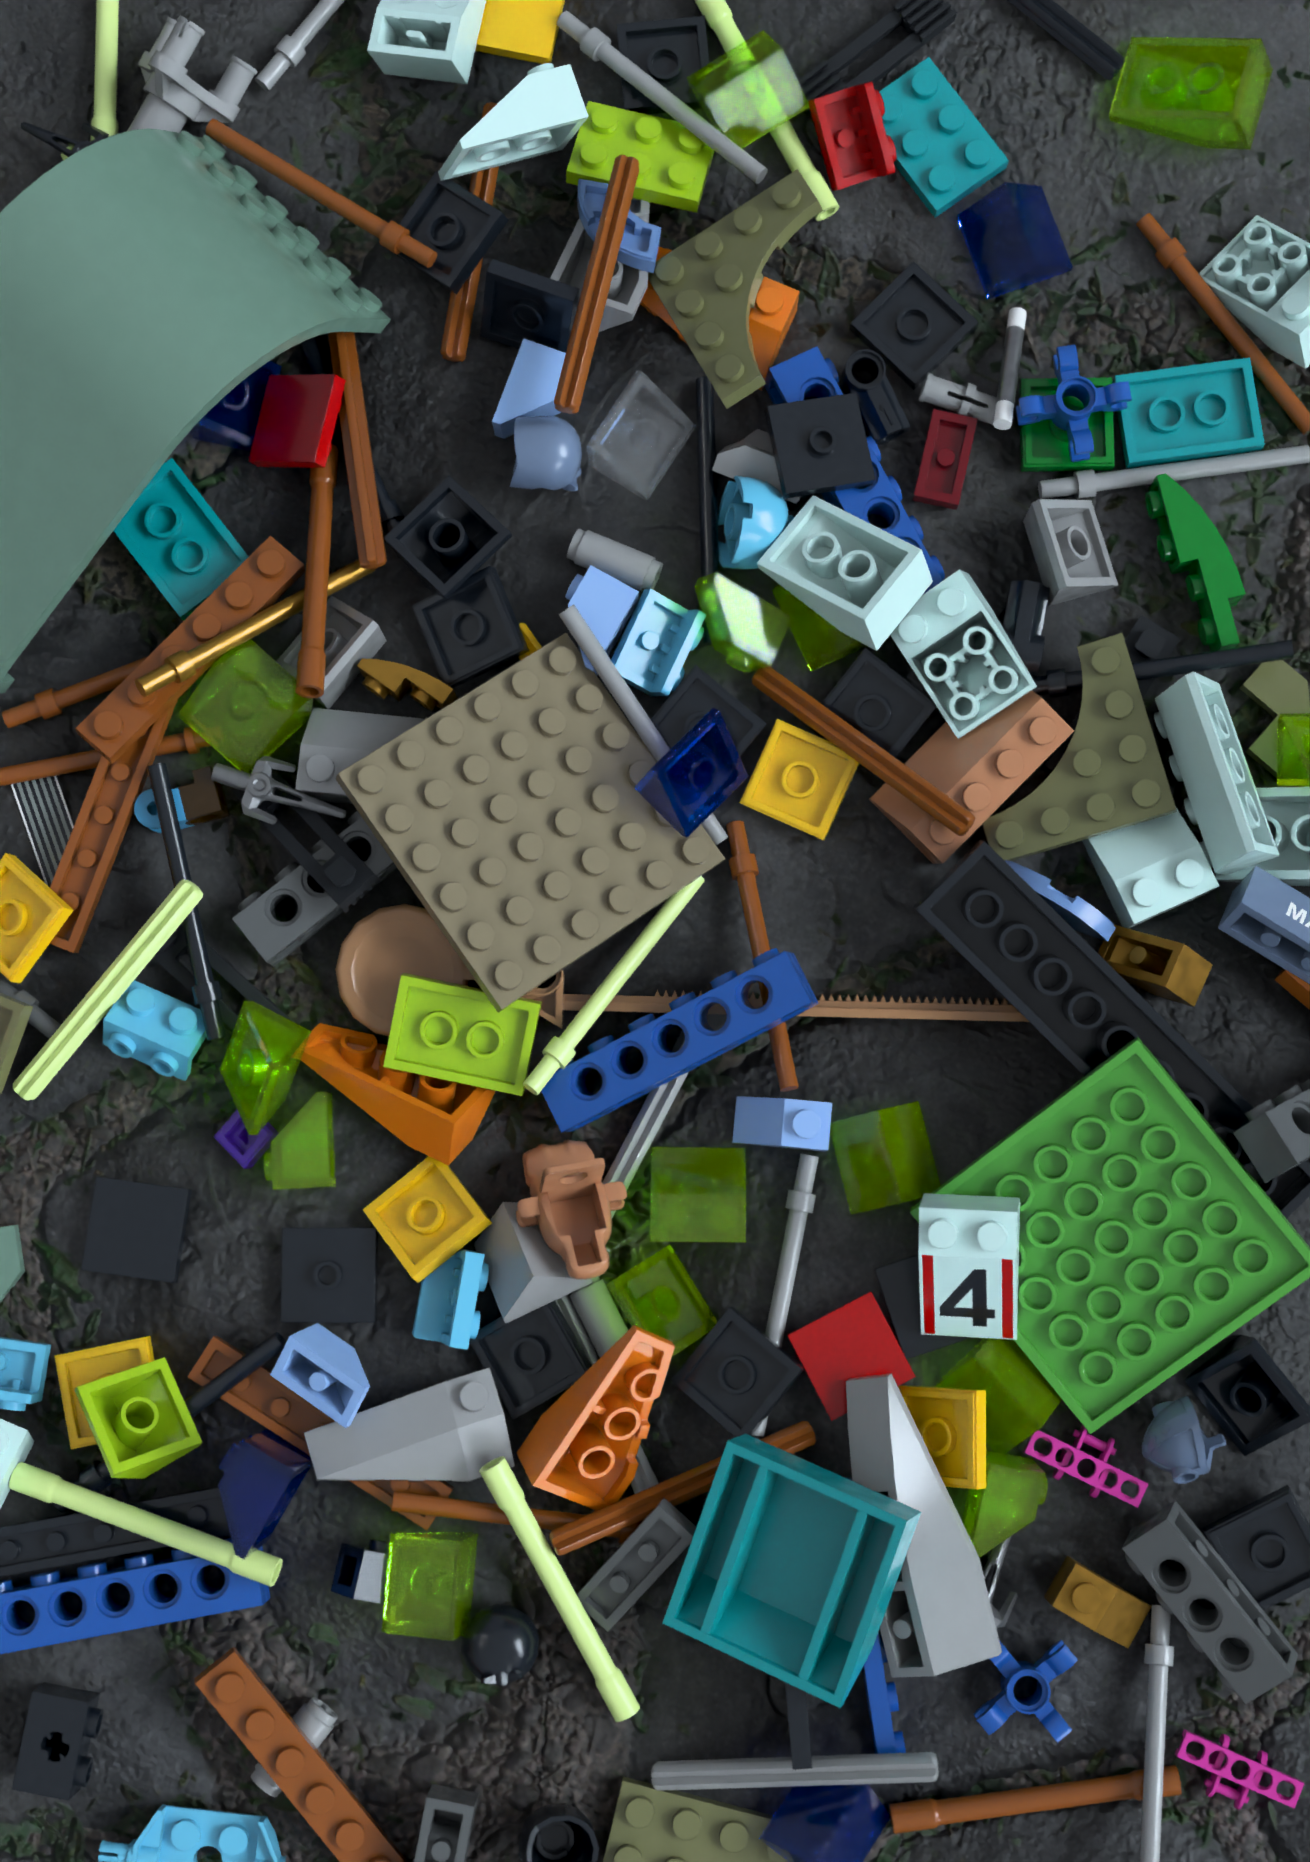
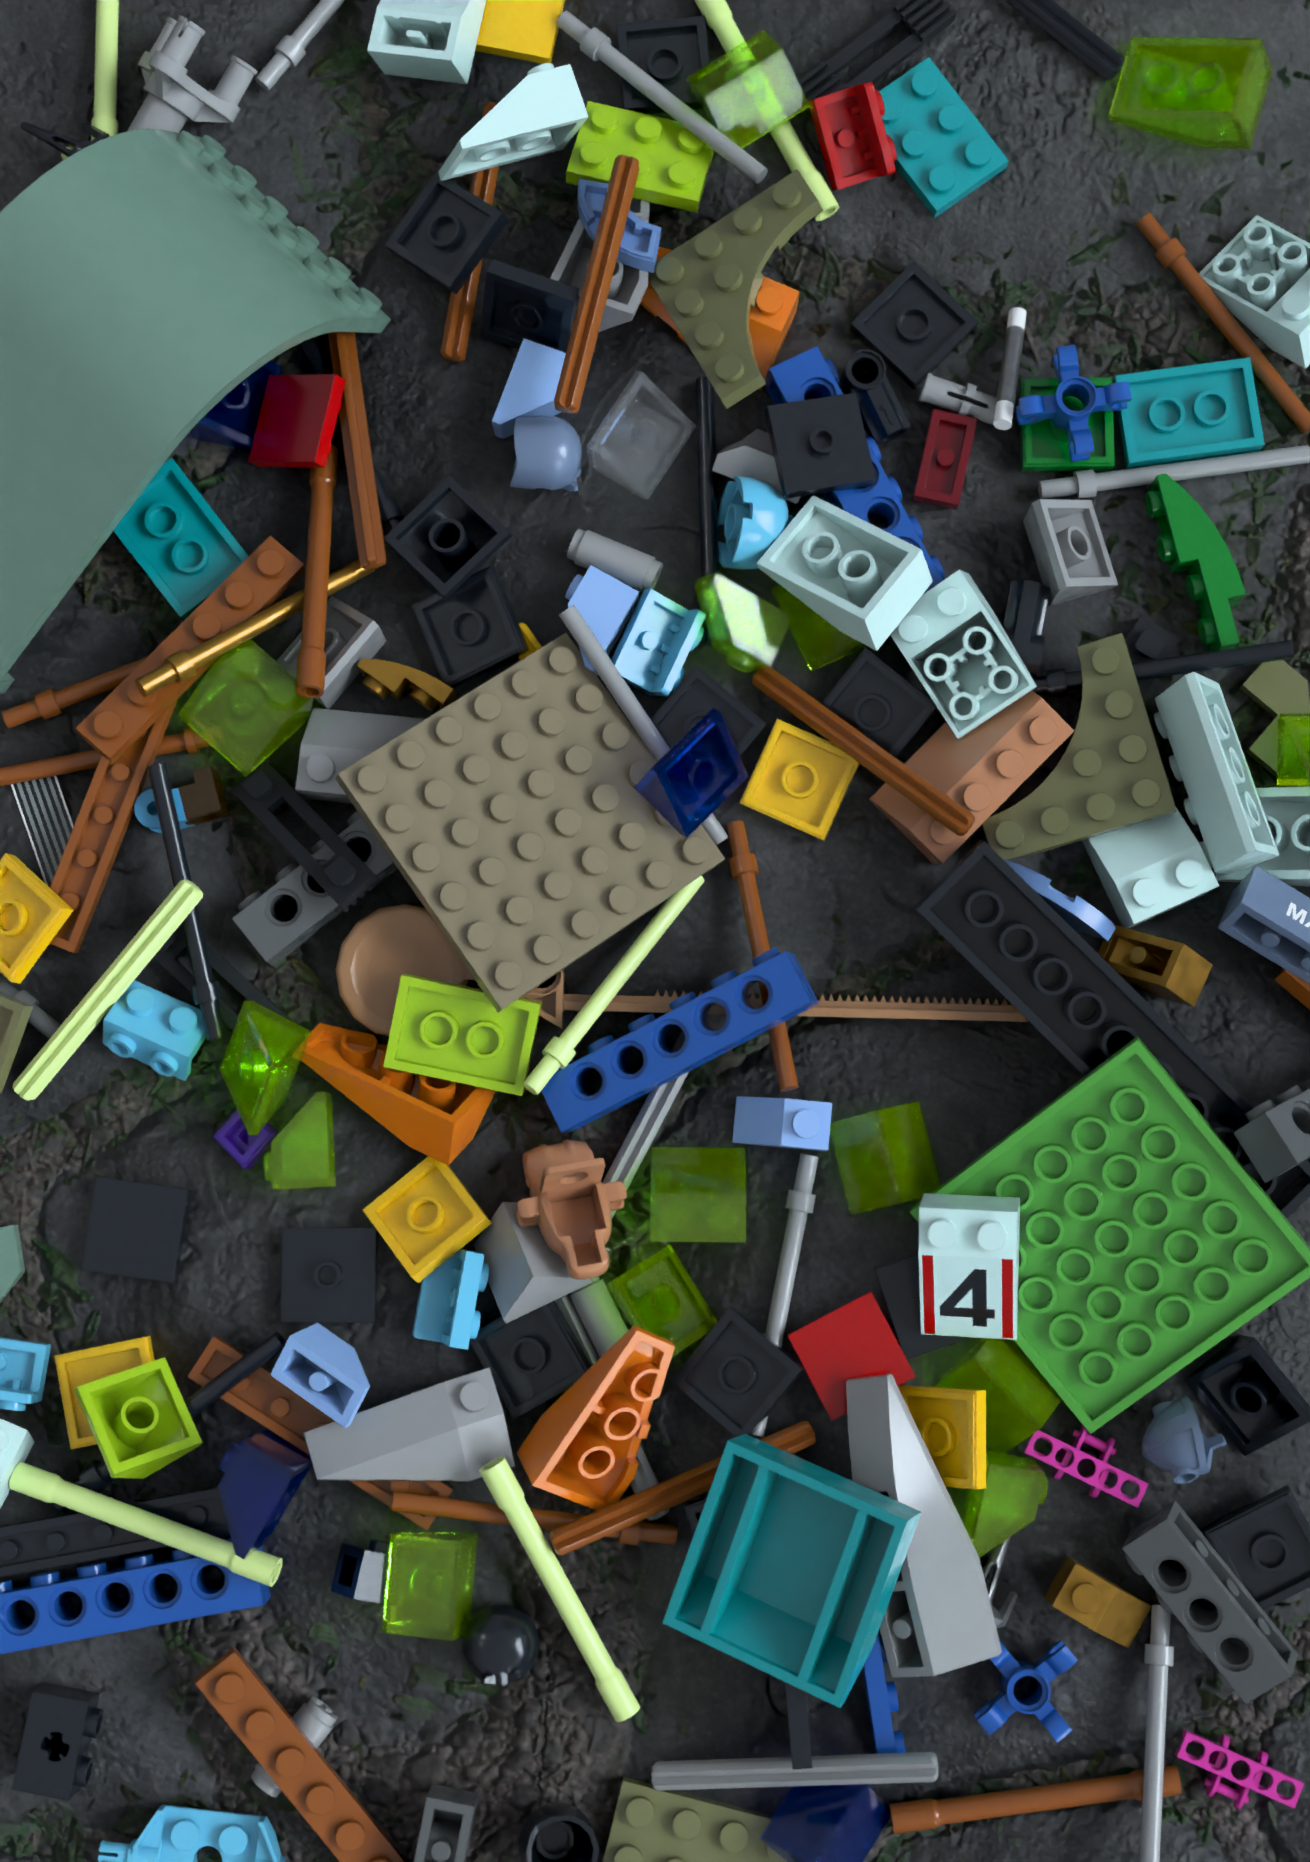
dark orange bar [205,118,437,268] -> none
flat silver piece [211,756,346,825] -> none
dark grey plate [577,1498,696,1632] -> none
clear blue slope [956,182,1073,300] -> none

